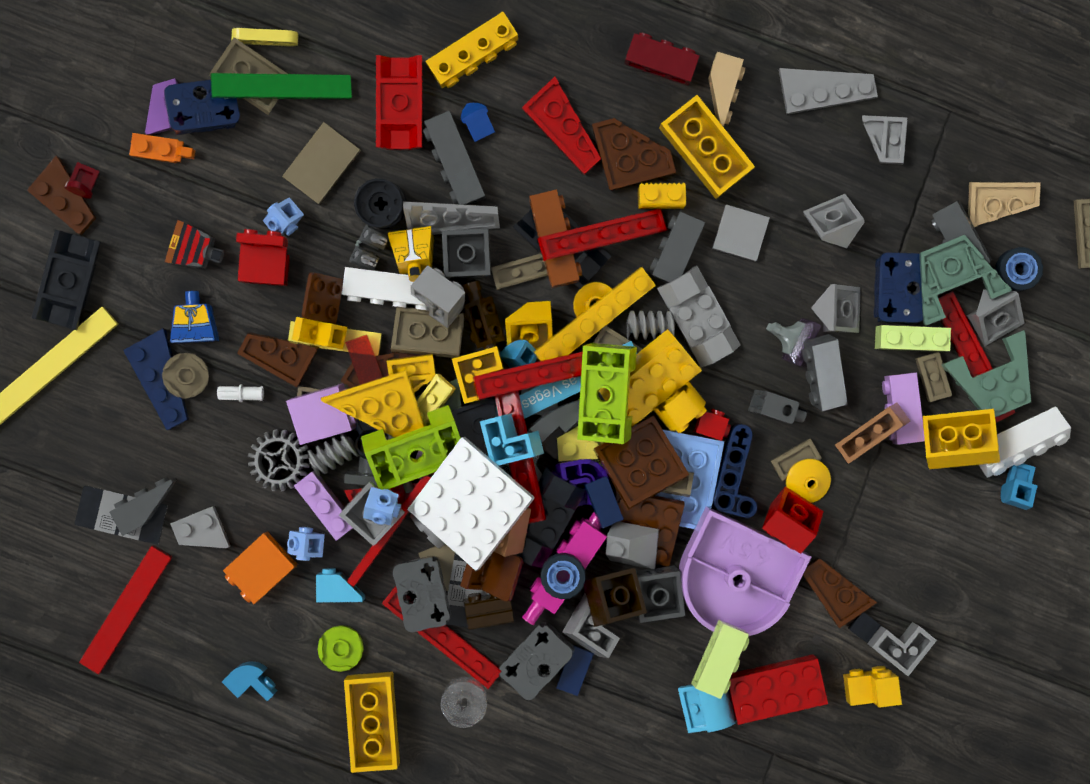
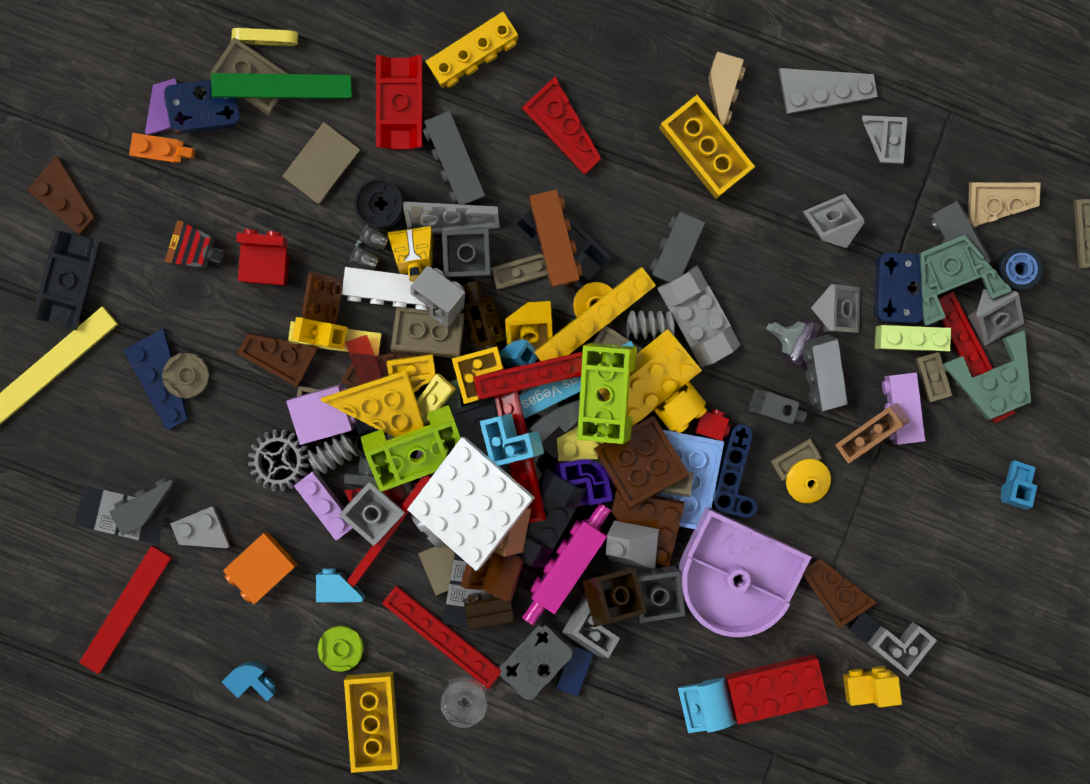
dark red tile [64,162,100,199] -> none
torso [170,291,219,343] -> none
white axle [217,384,264,402] -> none
light blue brick [263,197,304,236] -> none
light blue brick [287,527,325,561] -> none
light blue brick [363,487,401,526] -> none
dark grey axle [393,556,451,632] -> none
blue tile [461,103,495,142] -> none
red tile [537,208,667,261] -> none
wheel [541,553,586,599] -> none
dark blue tile [584,476,624,528] -> none
reddish brown plate [592,118,676,191] -> none
dark red brick [624,33,700,86] -> none
yellow brick [638,182,686,209] -> none
yellowish green brick [691,620,749,699] -> none
light grey tile [712,204,770,262] -> none
red brick [762,486,824,554] -> none
yellow brick [923,409,1000,469] -> none
white brick [979,406,1071,478] -> none

